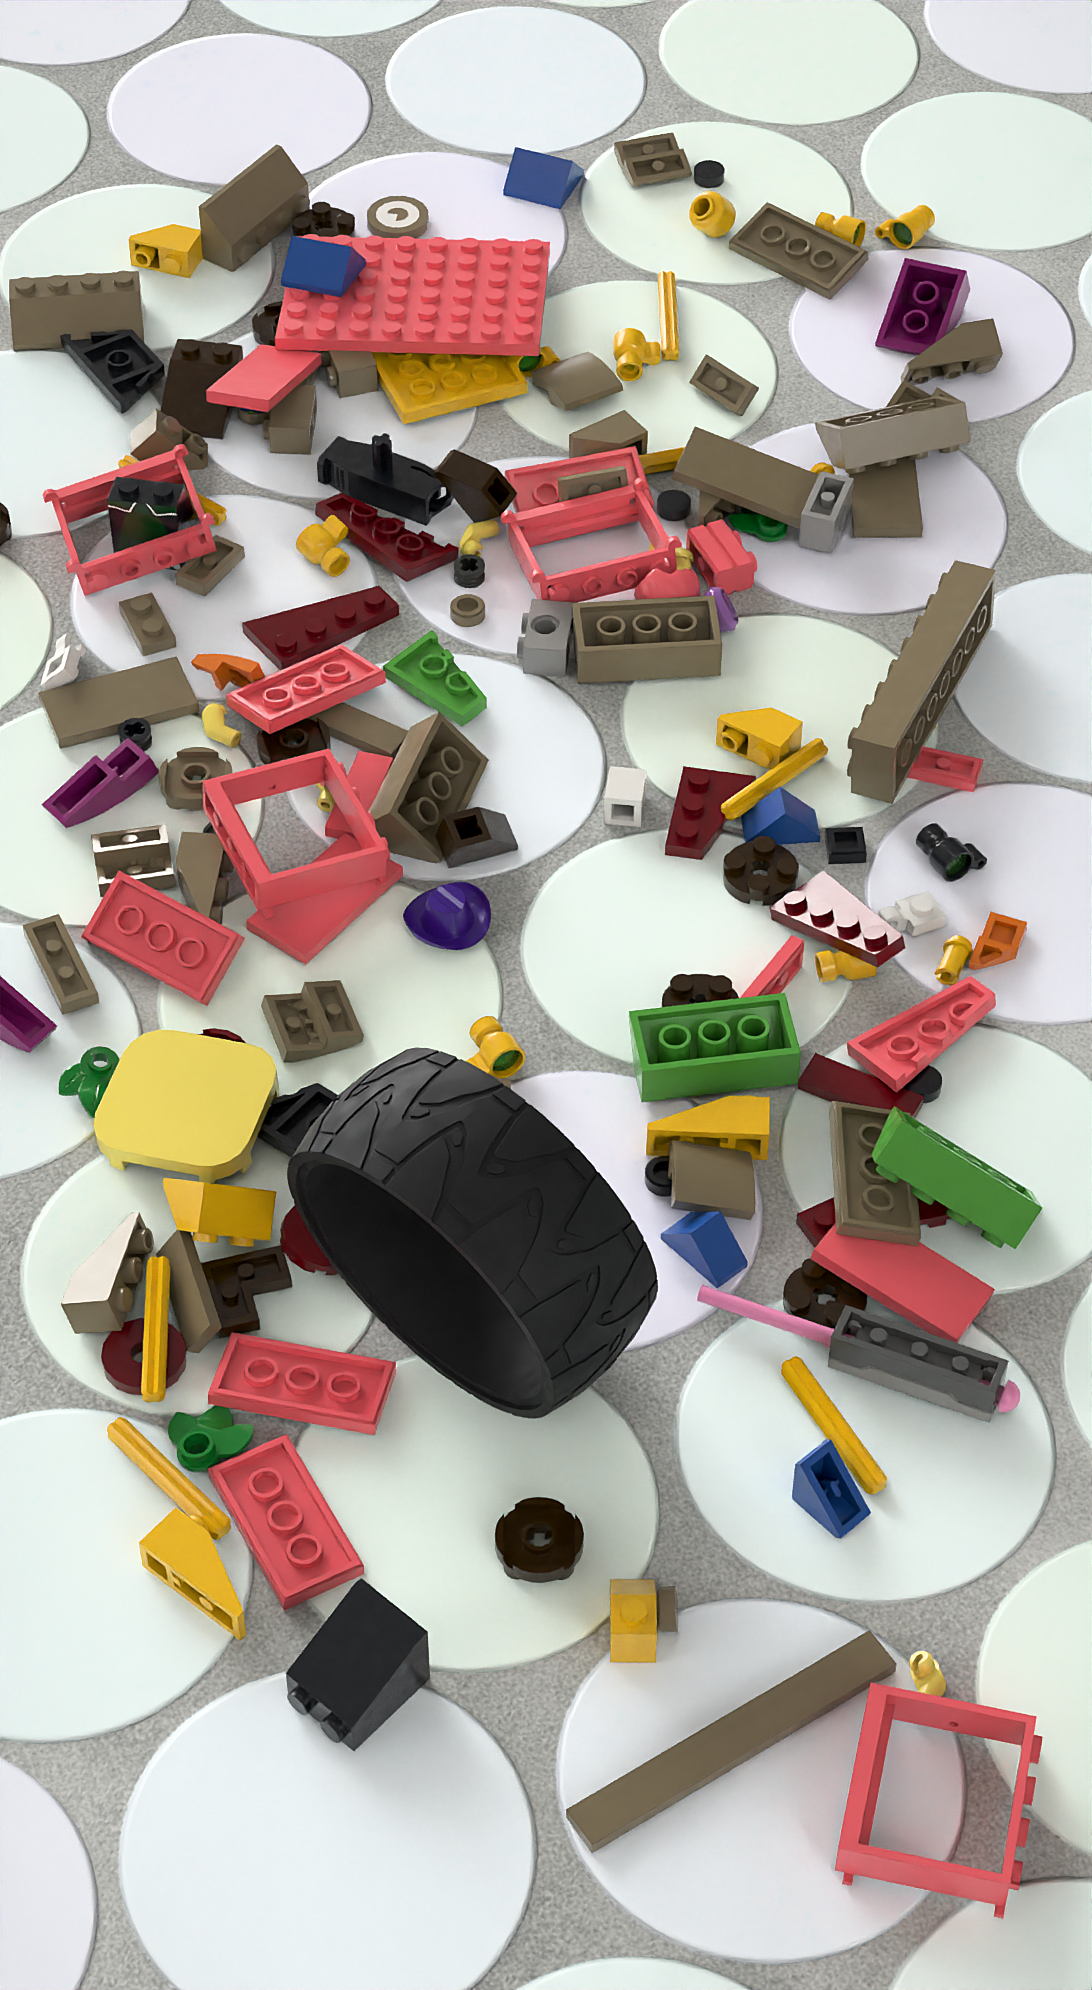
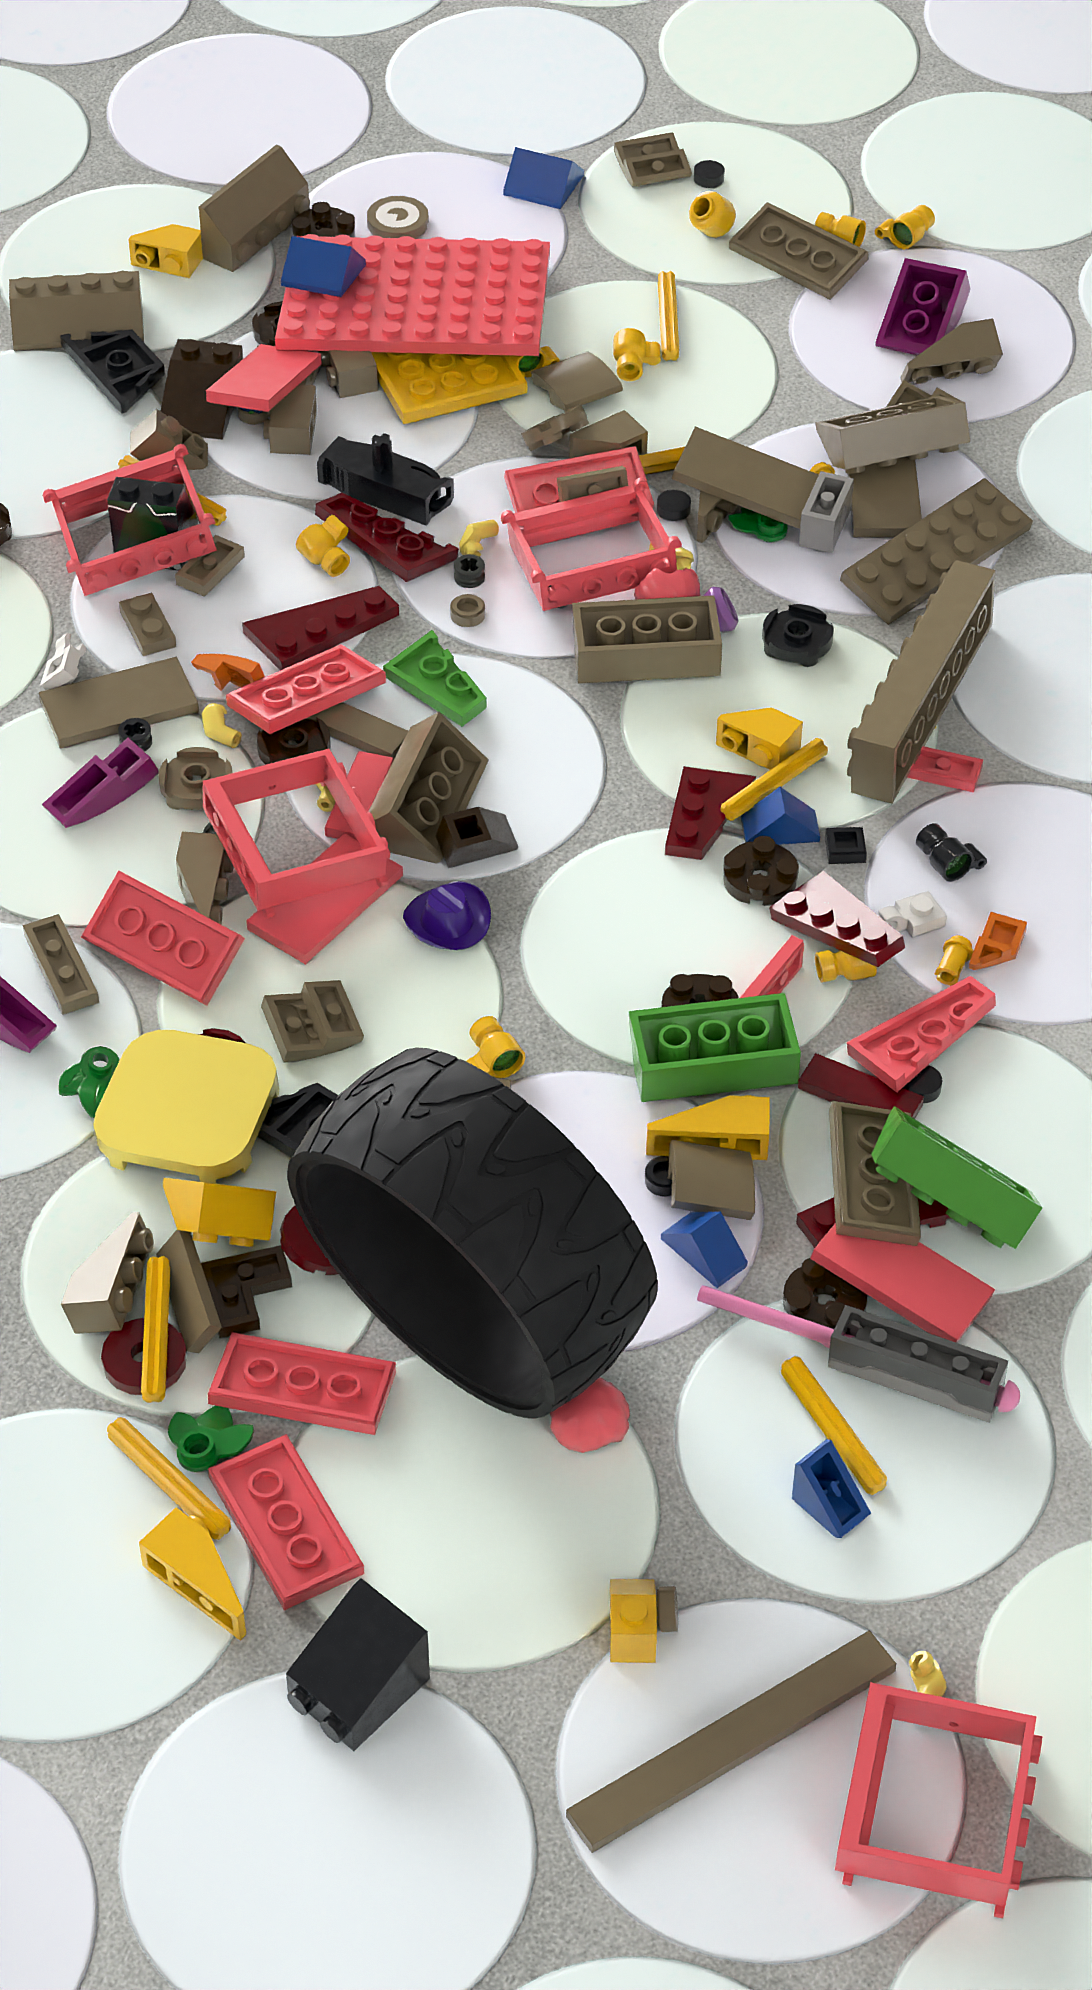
dark tan slope [91,824,176,897] -> none
dark brown slope [434,449,518,523] -> none
dark brown plate [495,1497,584,1583] -> none
light grey brick [517,599,574,677] -> none
white brick [604,766,647,827] -> none
coral brick [686,519,758,595] -> none
dark tan plate [689,354,759,416] -> none
none -> dark tan plate [521,404,589,451]
none -> coral hair [550,1377,630,1453]
none -> black plate [762,604,834,667]
none -> dark tan plate [840,478,1033,625]

